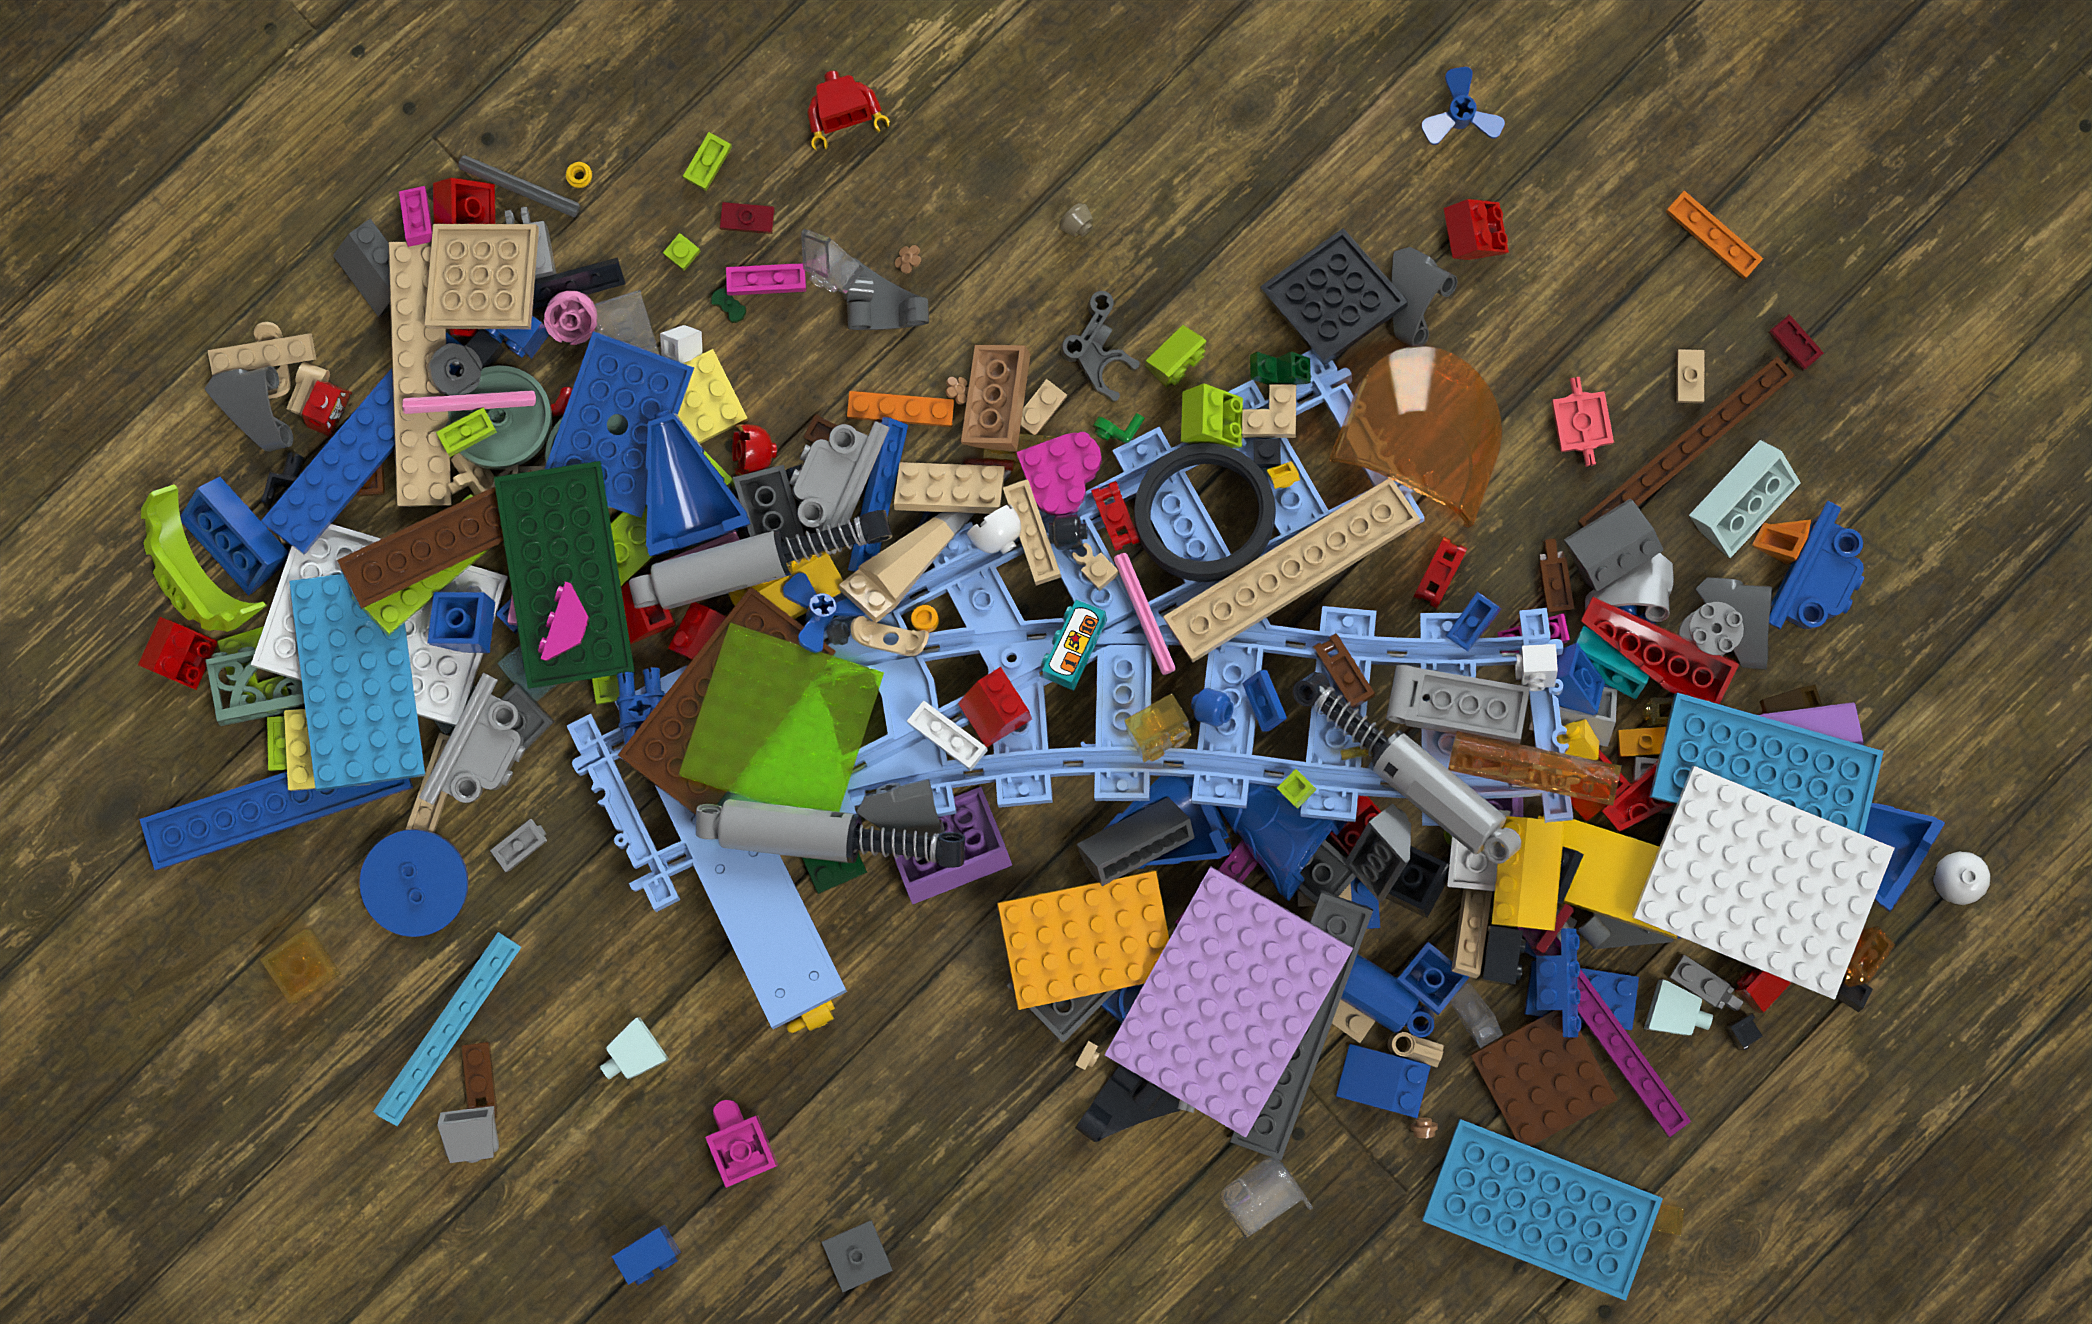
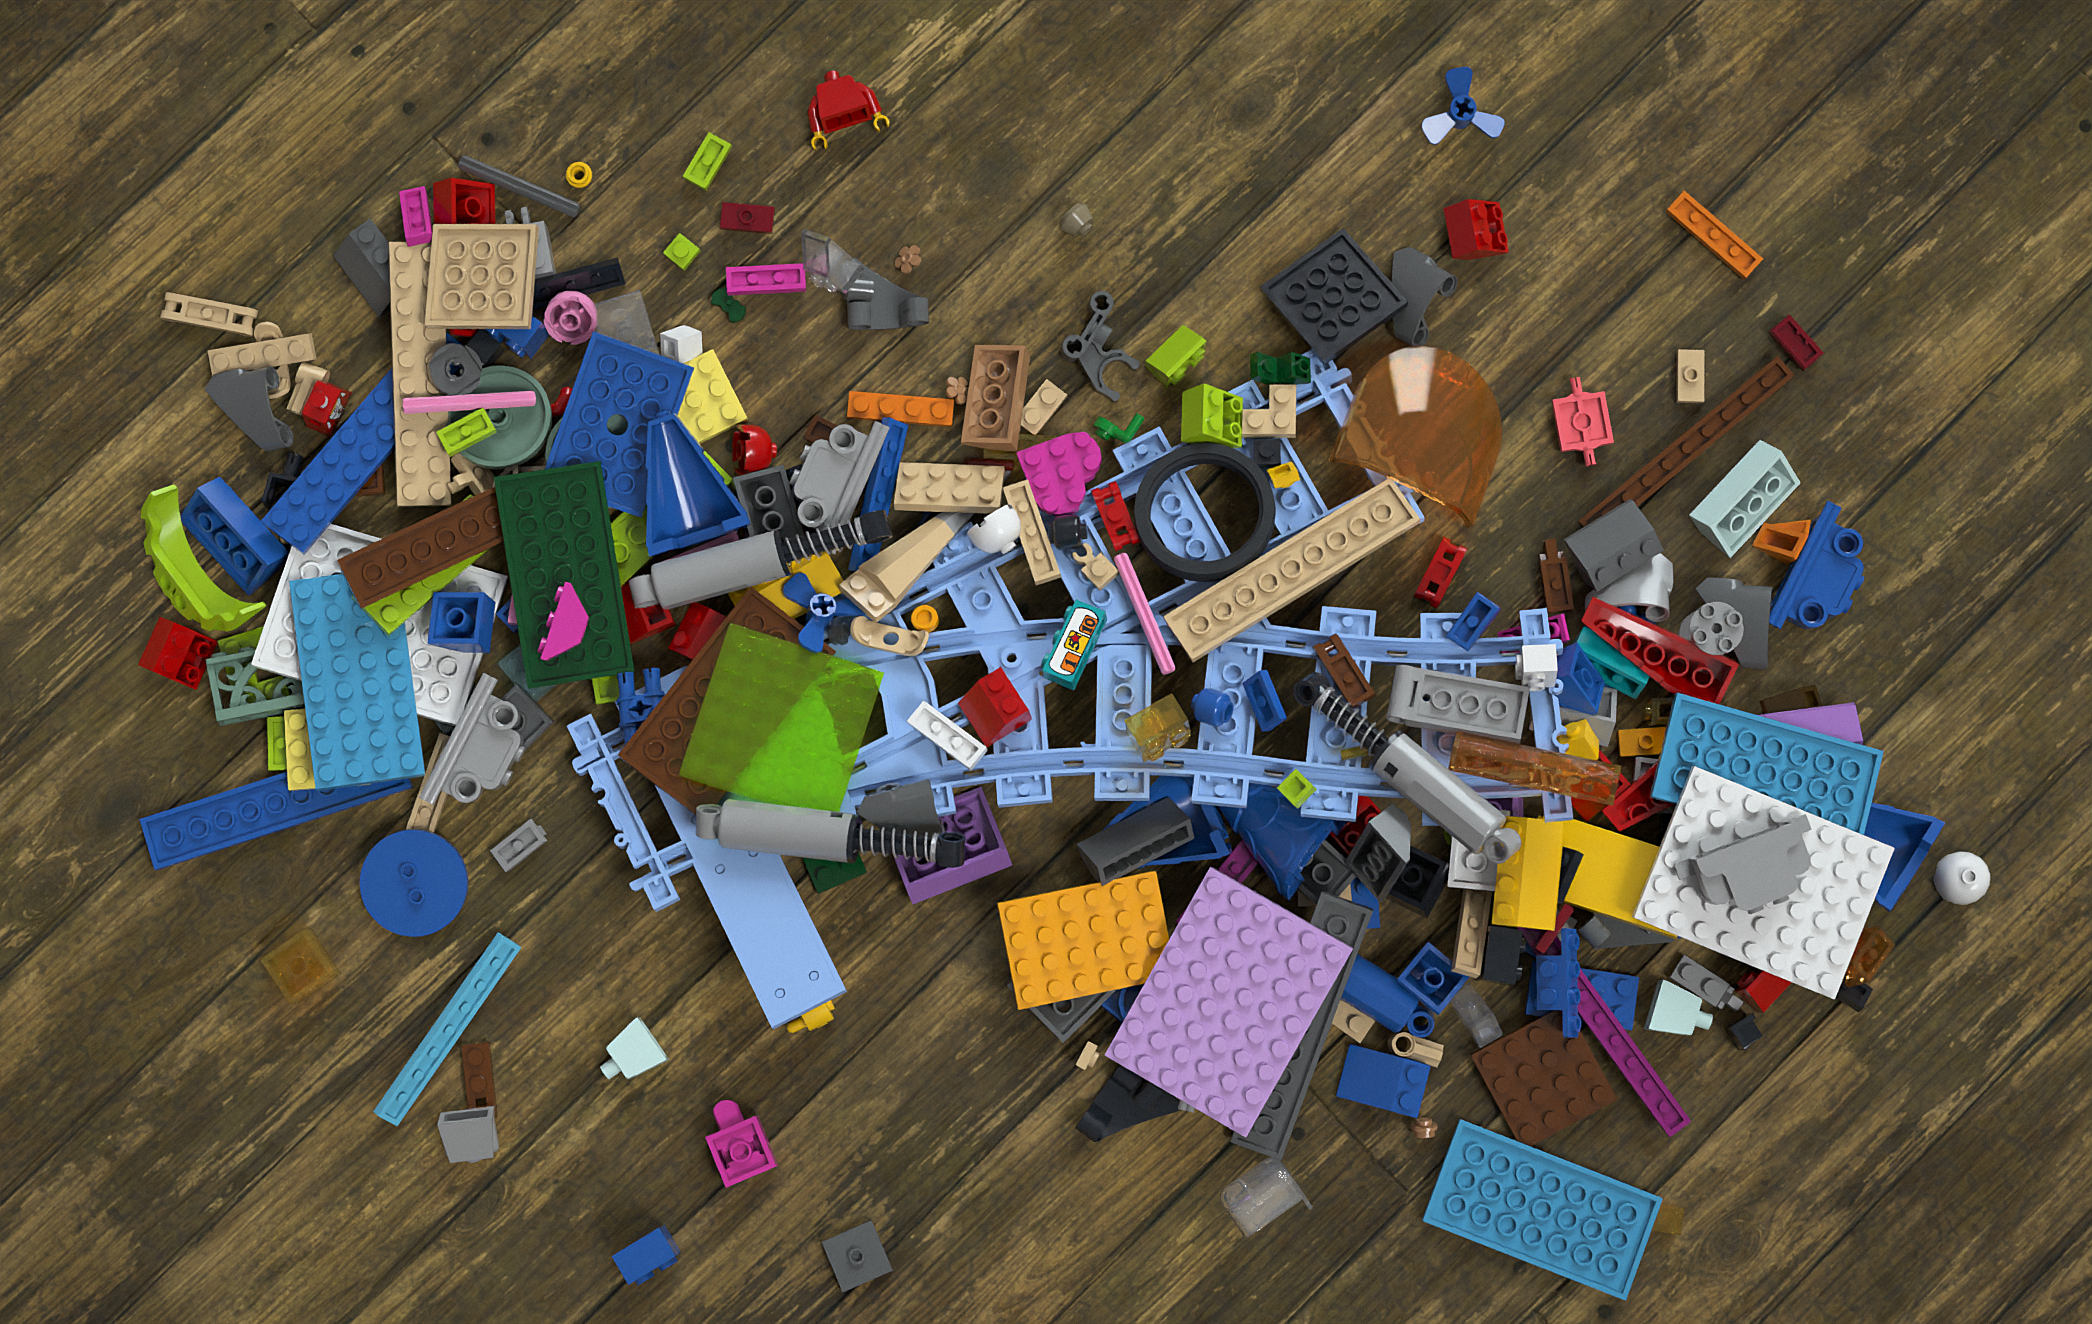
none -> tan plate [160,292,258,337]
none -> light grey brick [1674,814,1812,914]

